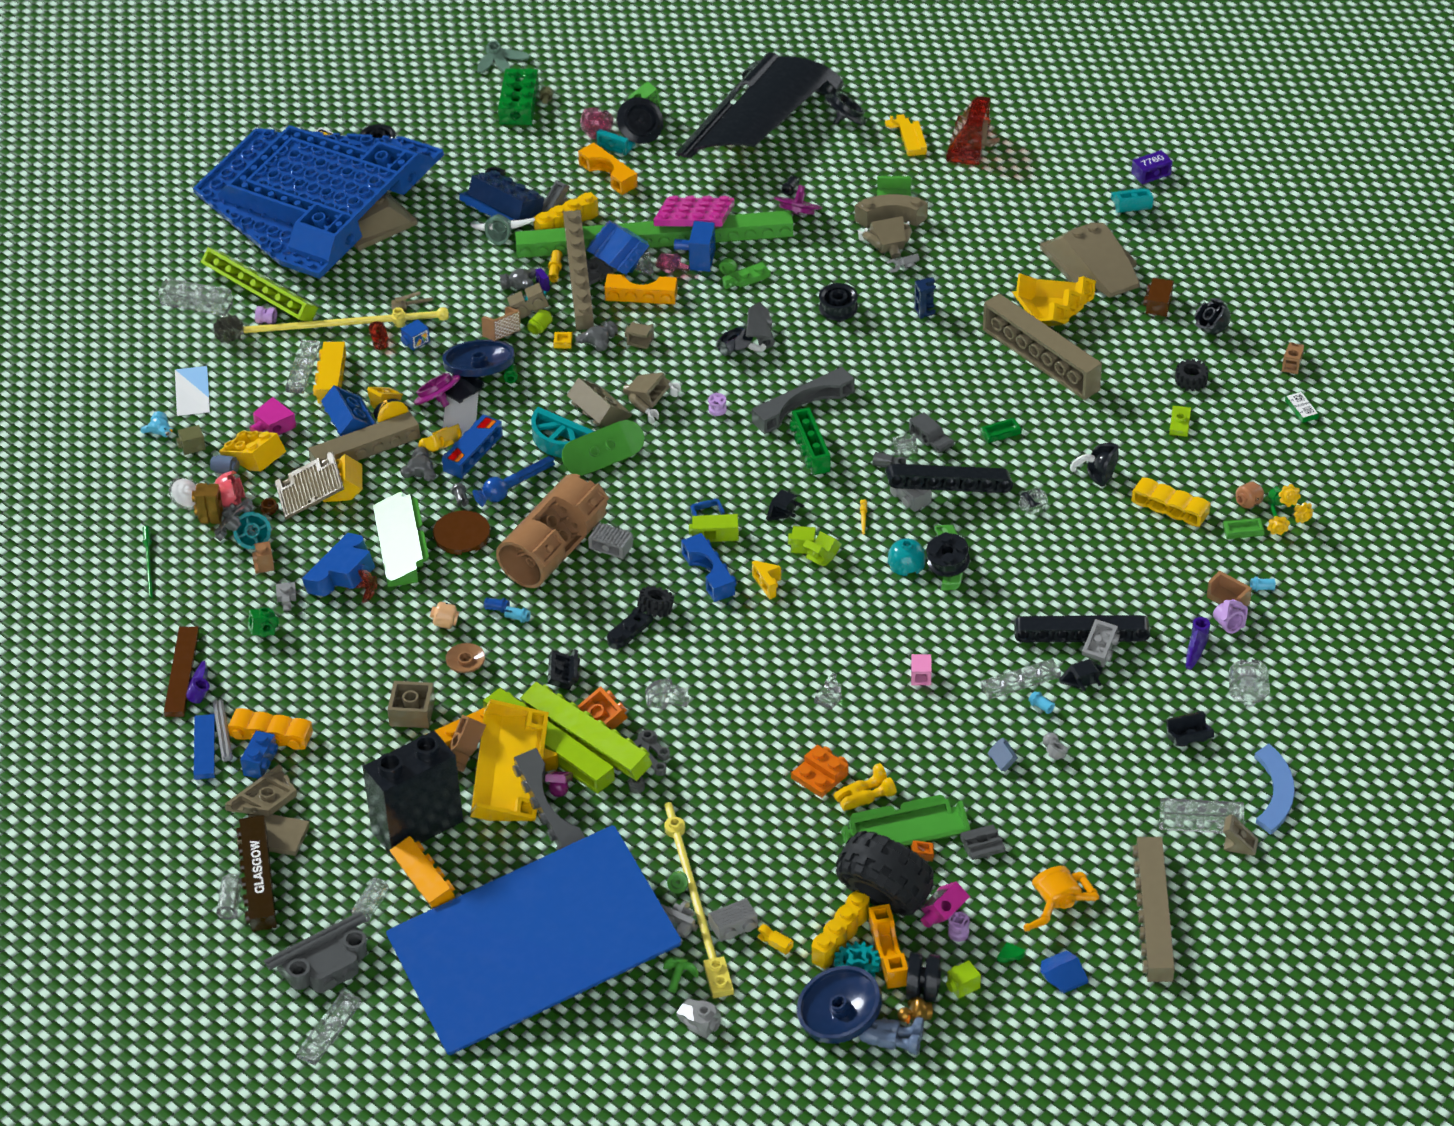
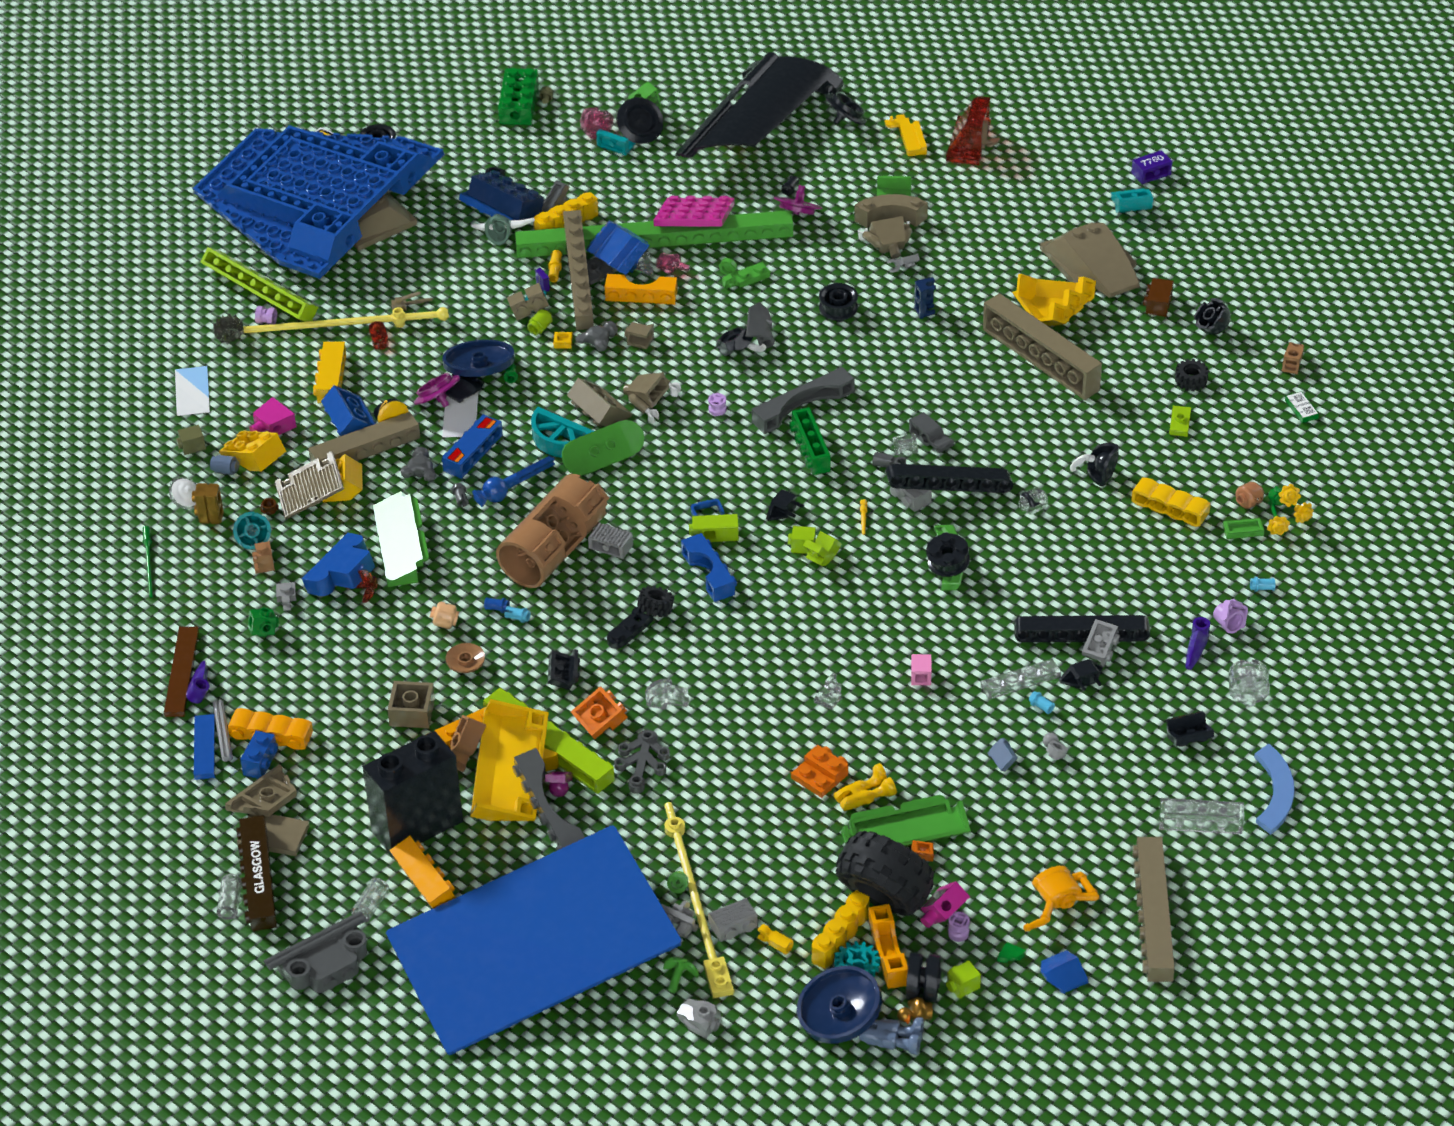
medium azure animal [141,411,173,437] -> none
clear brick [158,278,233,316] -> none
coral cylinder [214,470,245,508] -> none
dark grey plant [214,497,254,541] -> none
clear plate [285,340,320,394] -> none
clear plate [296,991,362,1066] -> none
yellow slope [367,387,403,409] -> none
blue brick [401,319,430,351] -> none
yellow piece [418,424,462,452] -> none
reddish brown tile [433,510,490,555] -> none
sand green plant [477,41,531,73] -> none
medium nougat panel [482,306,520,341] -> none
dark grey animal [500,268,536,290] -> none
lime brick [520,682,652,781] -> none
light orange arch [578,142,638,195] -> none
blue brick [674,221,716,272] -> none
yellow slope [752,561,781,600] -> none
teal cylinder [887,538,926,576] -> none
dark grey piece [960,824,1005,860] -> none
green tile [980,418,1022,443] -> none
medium nougat panel [1207,570,1252,611] -> none
dark tan slope [1223,814,1258,856] -> none

